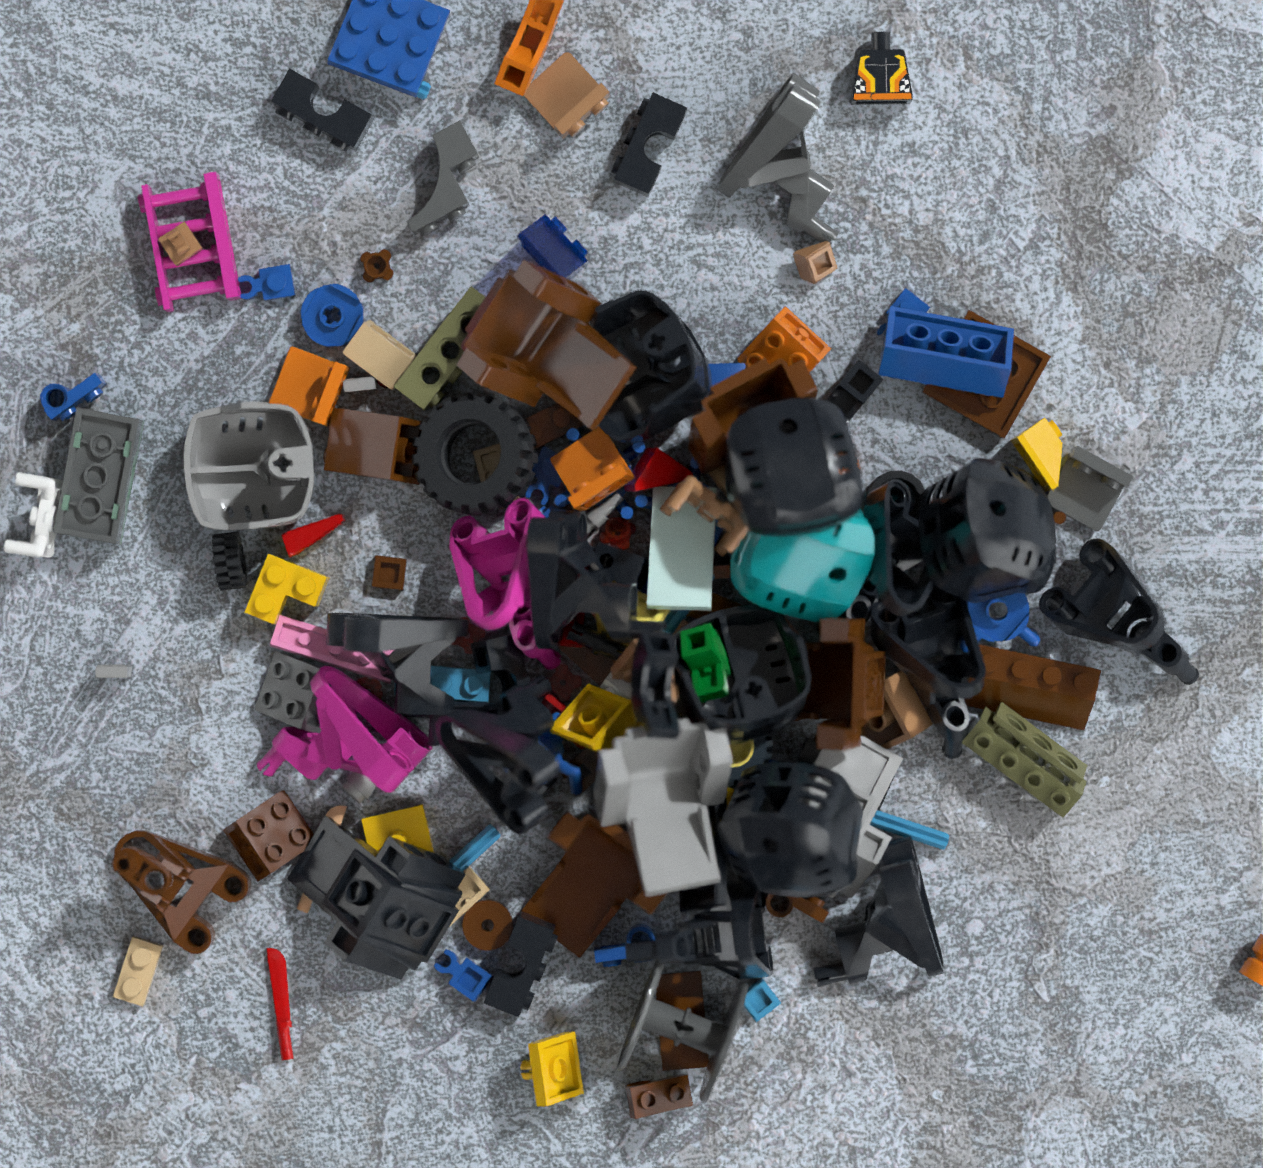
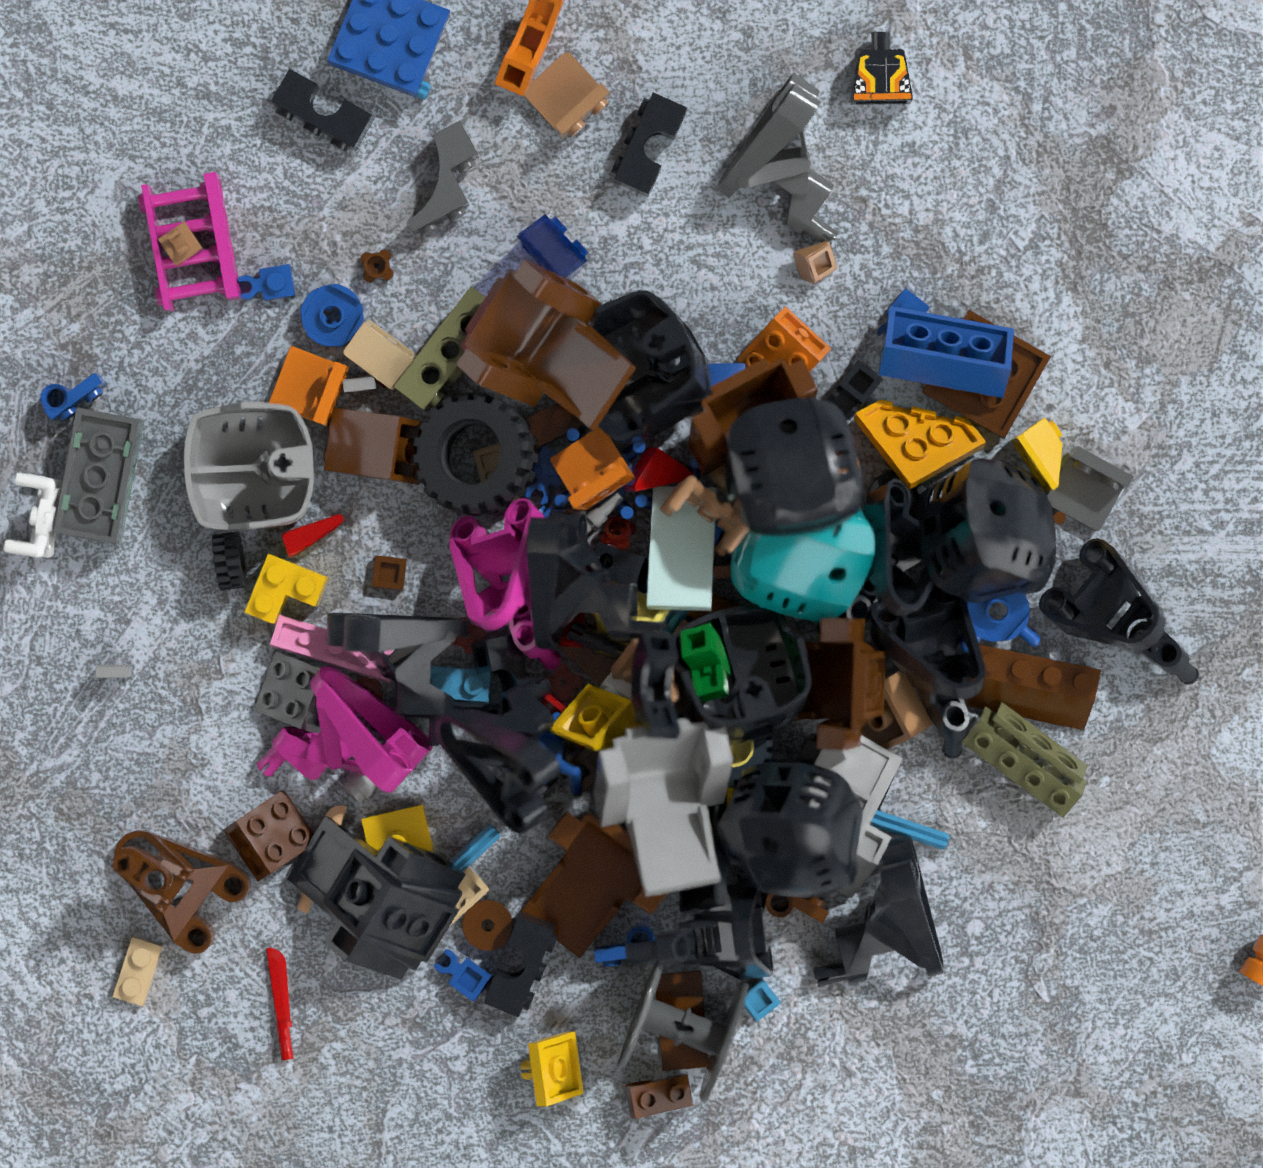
none -> light orange plate [854,399,986,490]

